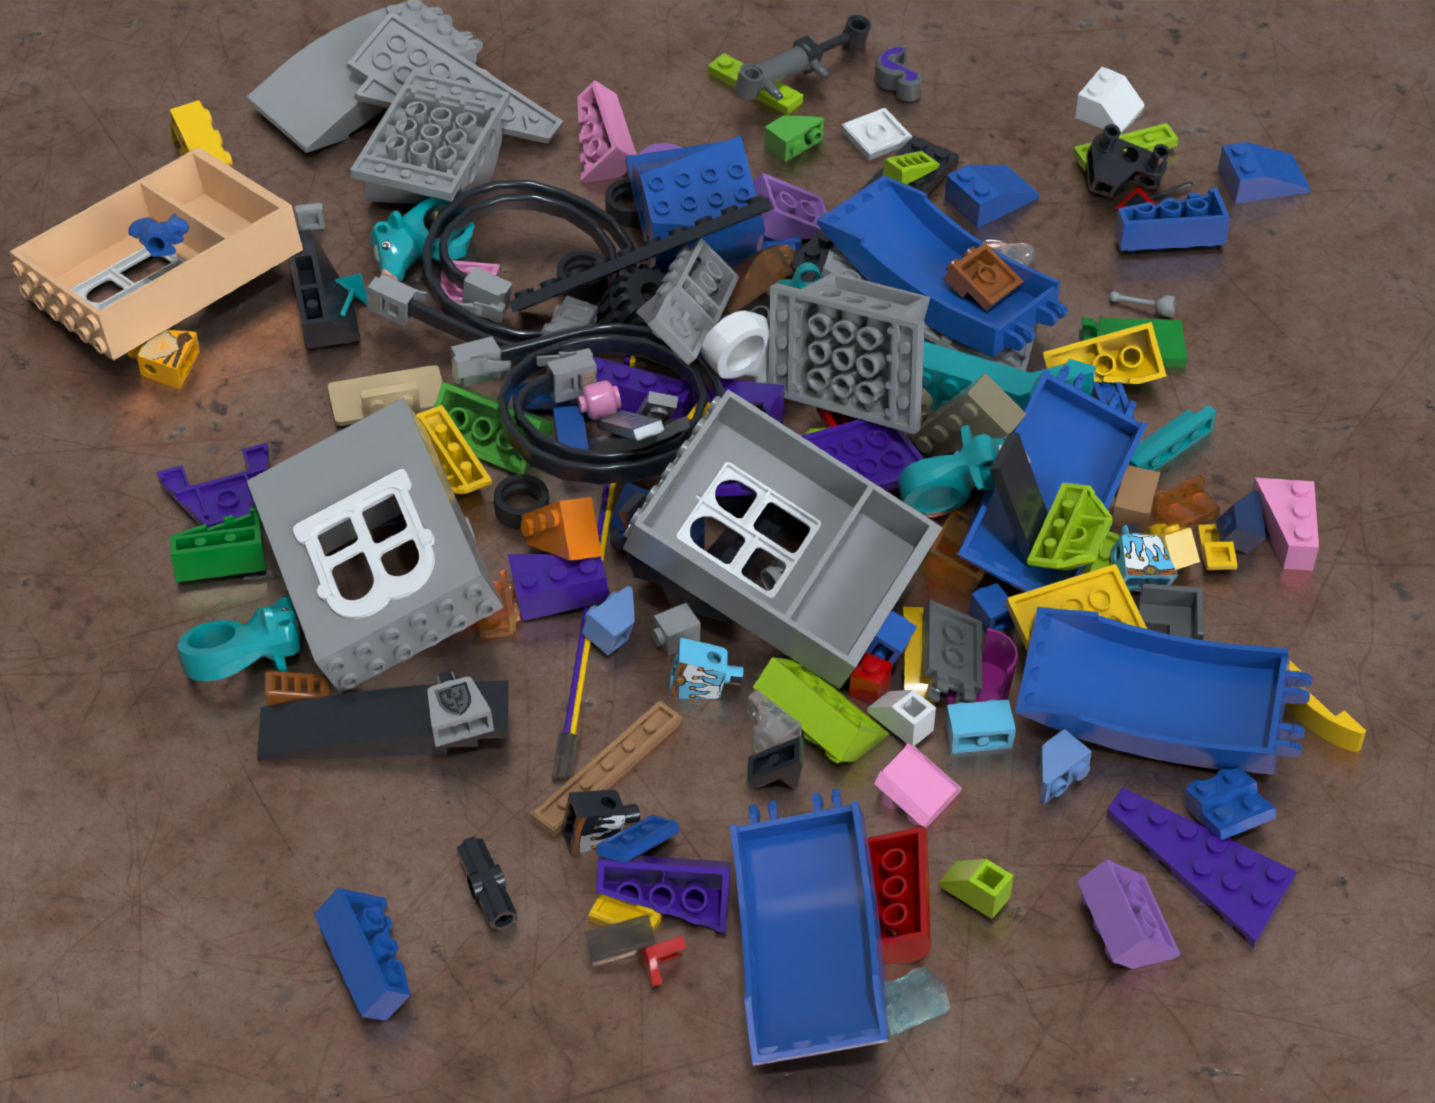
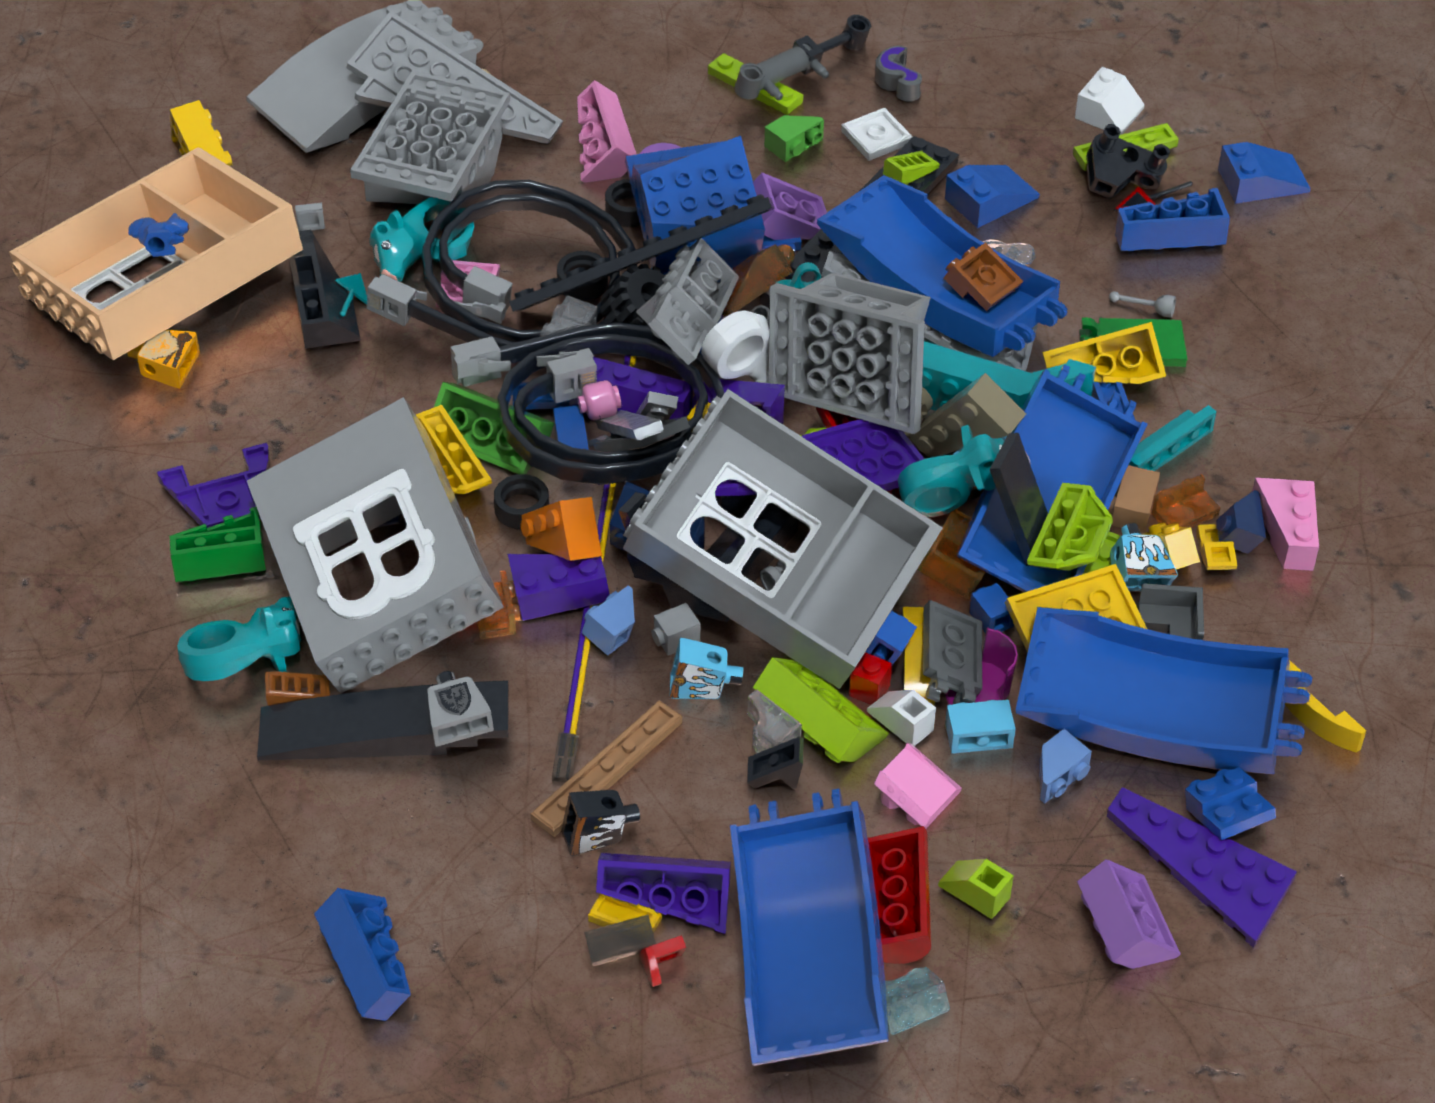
tan bracket [328,365,443,426] -> none
black piece [457,836,517,930] -> none
blue tile [597,814,679,863] -> none

